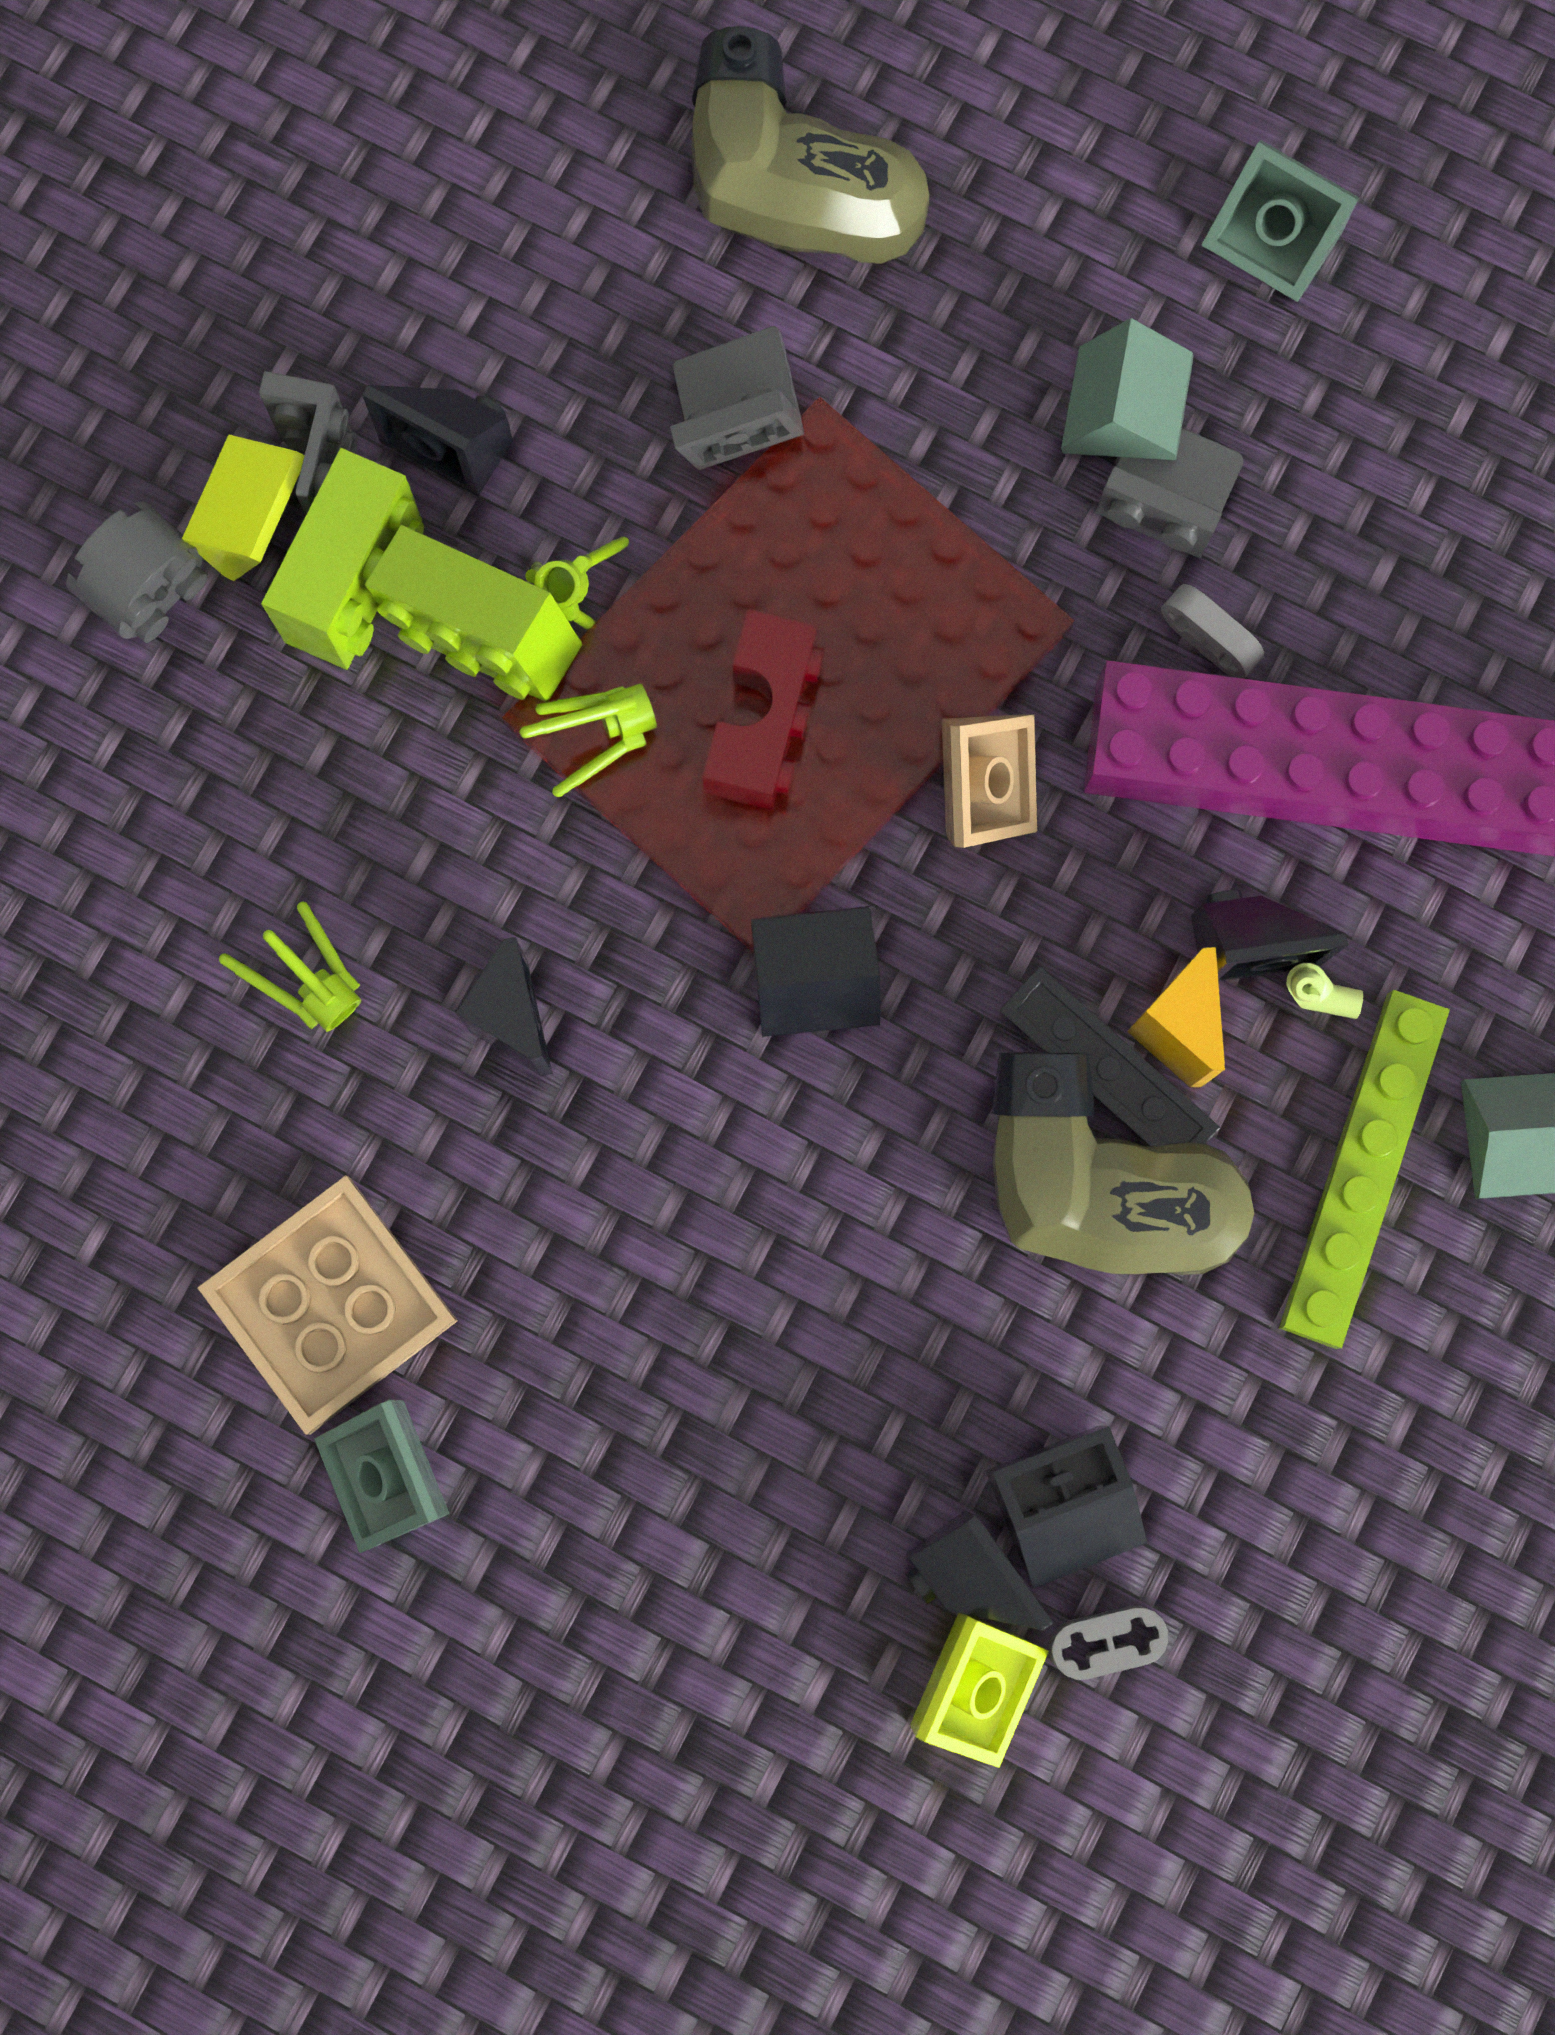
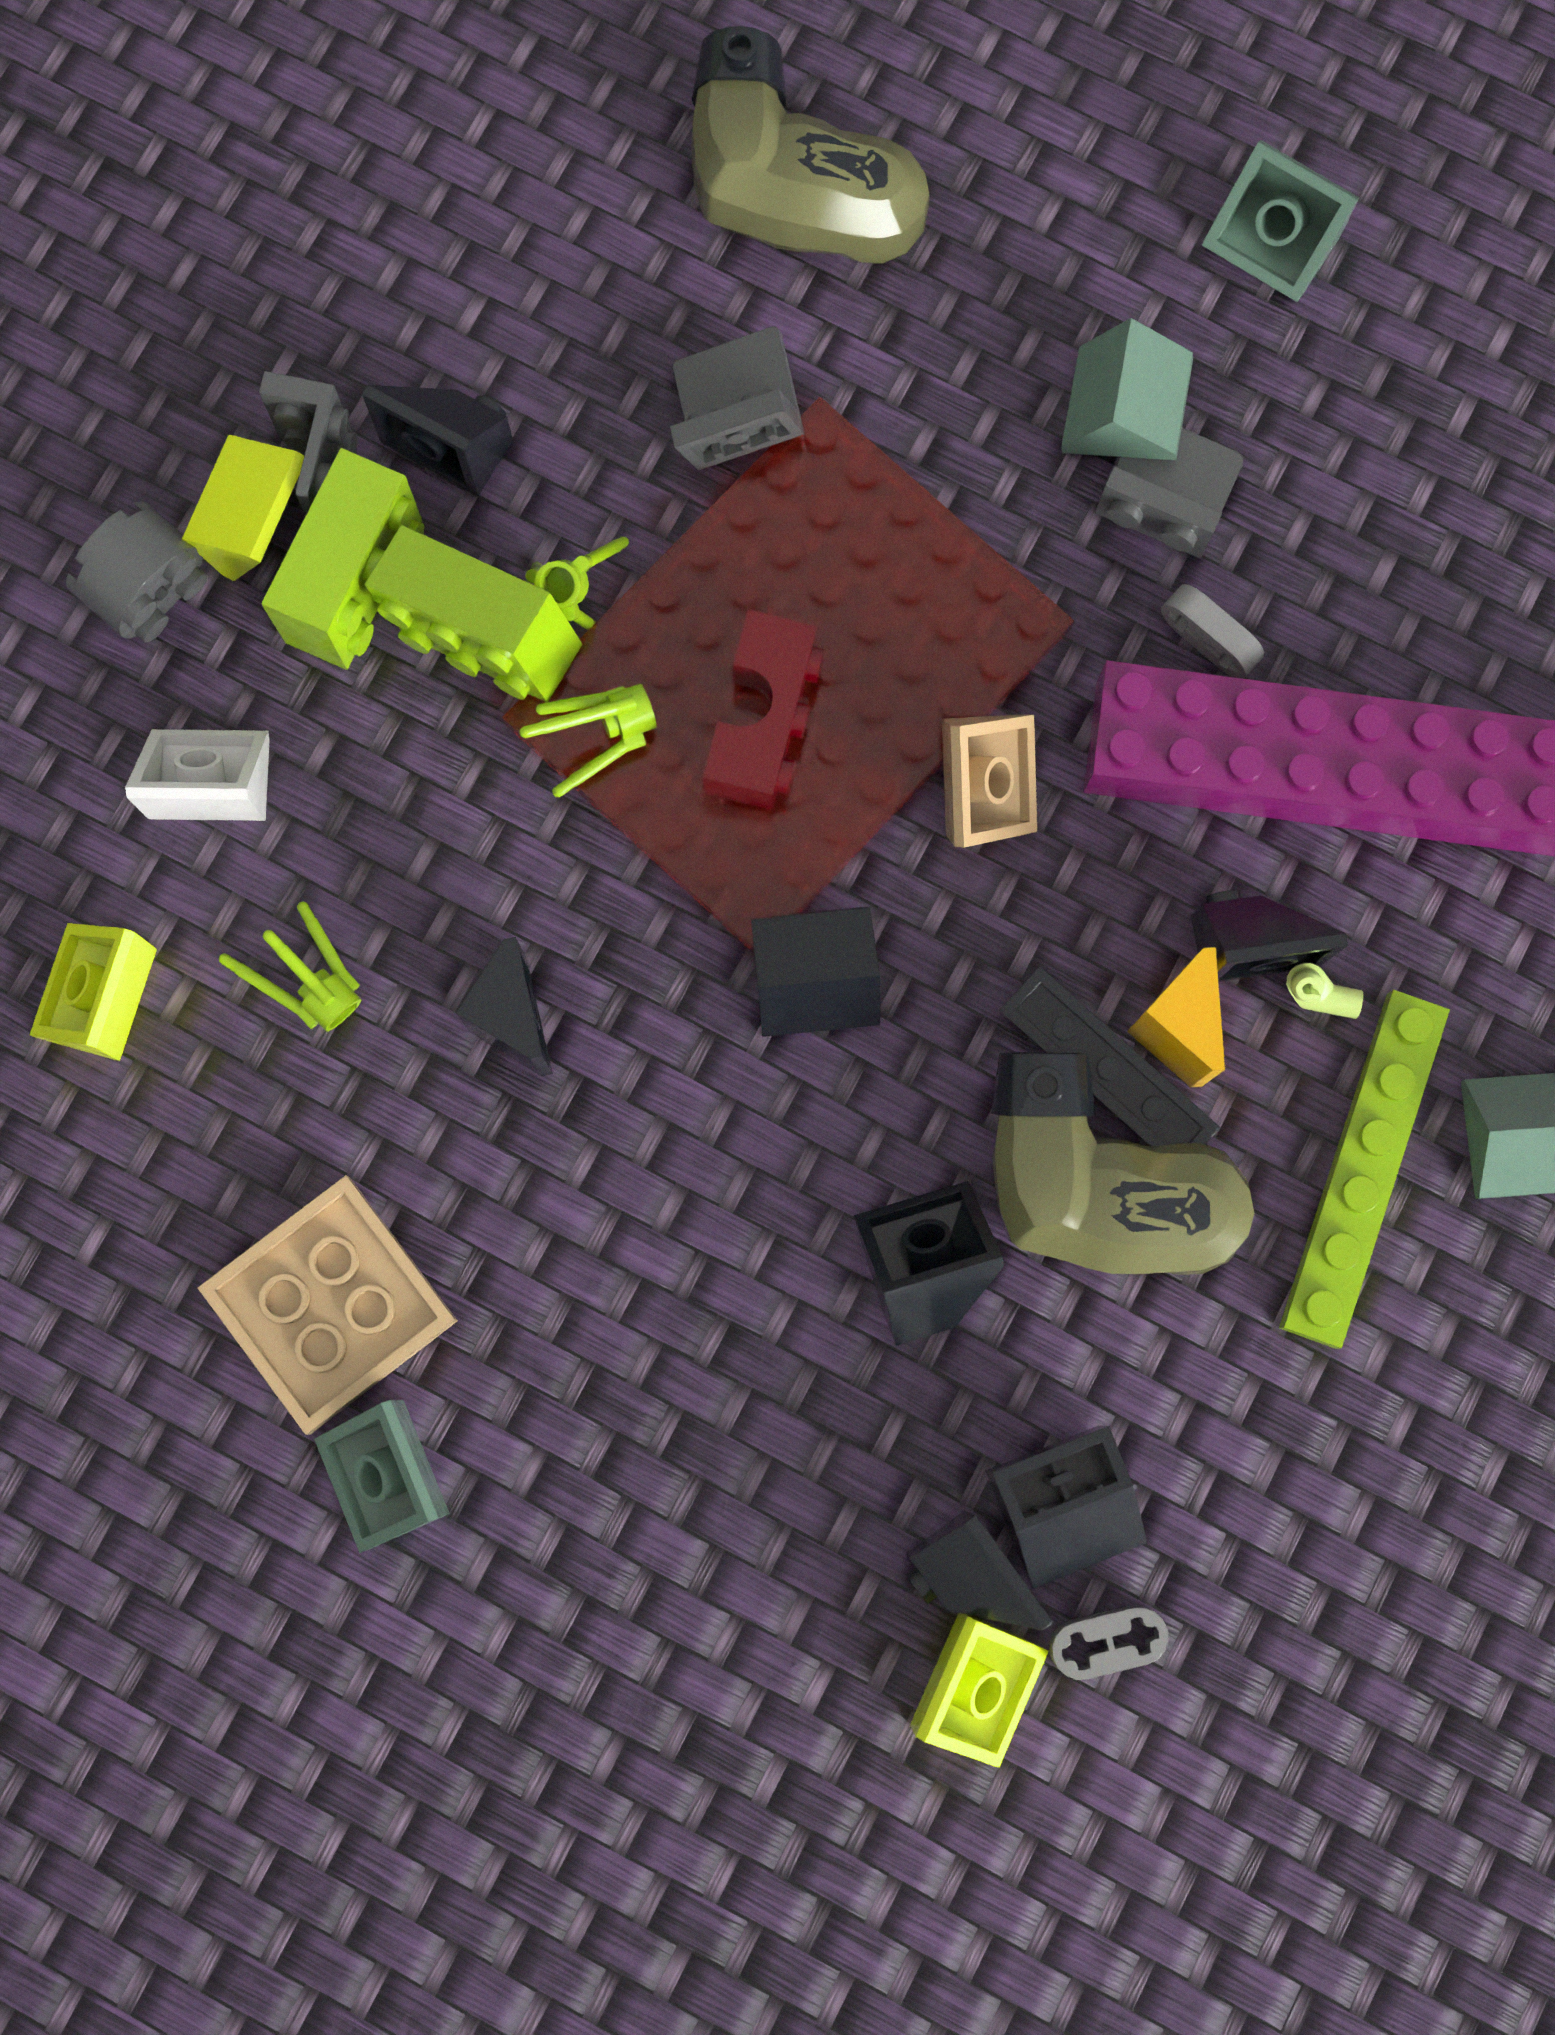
none -> neon yellow slope [30,923,157,1061]
none -> white slope [125,729,269,821]
none -> black slope [854,1181,1005,1346]

